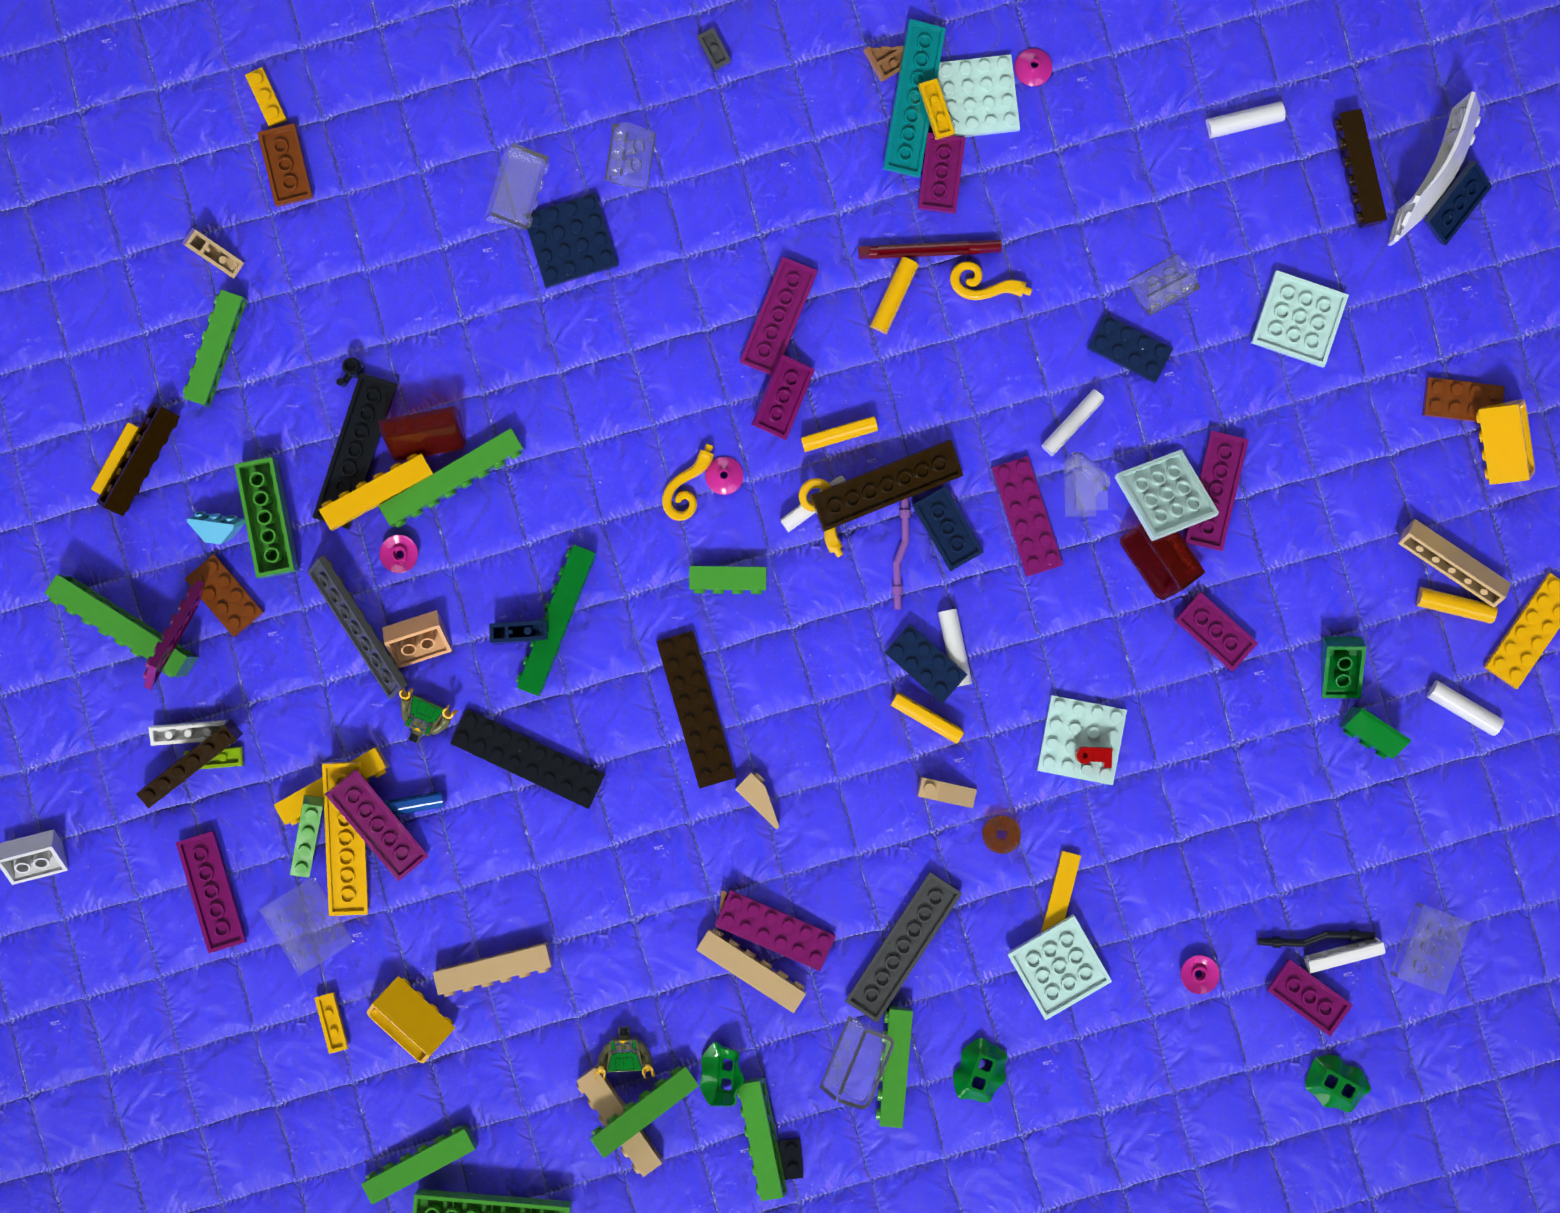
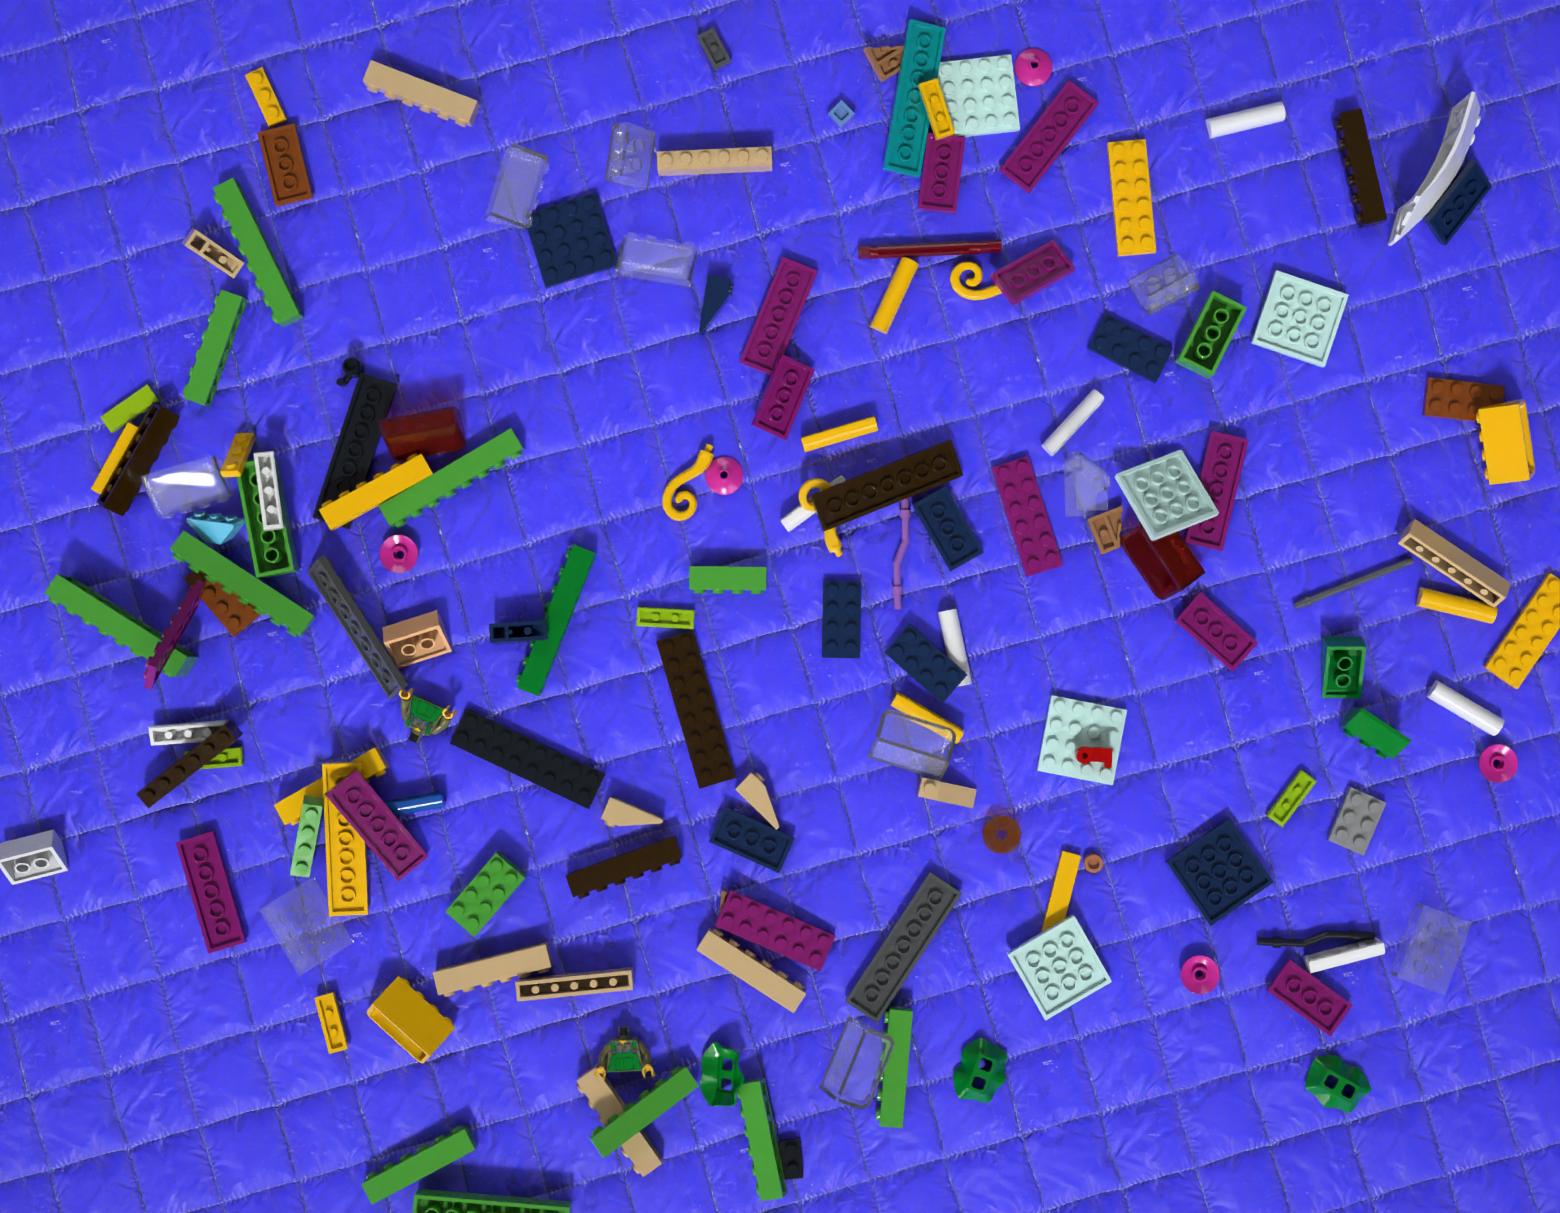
none -> lime tile [100,384,160,433]
none -> clear windscreen [141,456,234,519]
none -> bright green brick [170,530,315,638]
none -> bright green brick [213,178,304,327]
none -> yellow plate [220,433,256,477]
none -> white brick [254,451,284,531]
none -> tan brick [363,60,480,127]
none -> bright green brick [445,851,528,937]
none -> tan brick [515,967,635,1002]
none -> dark brown brick [565,835,683,899]
none -> tan slope [601,796,664,827]
none -> clear windscreen [615,232,698,288]
none -> lime tile [636,607,695,629]
none -> tan brick [657,146,772,176]
none -> dark blue slope [699,275,734,335]
none -> dark blue plate [709,806,795,873]
none -> dark blue plate [822,581,861,658]
none -> medium blue plate [828,100,855,128]
none -> clear windscreen [868,710,956,781]
none -> magenta plate [990,240,1076,306]
none -> magenta plate [999,80,1099,194]
none -> nougat tile [1083,853,1103,873]
none -> medium nougat wing [1087,506,1123,555]
none -> yellow plate [1107,139,1156,257]
none -> dark blue plate [1165,818,1274,926]
none -> bright green brick [1175,291,1247,379]
none -> lime tile [1266,769,1317,827]
none -> dark grey bar [1293,557,1413,610]
none -> light grey plate [1326,787,1386,856]
none -> dark pink dish [1479,744,1518,783]

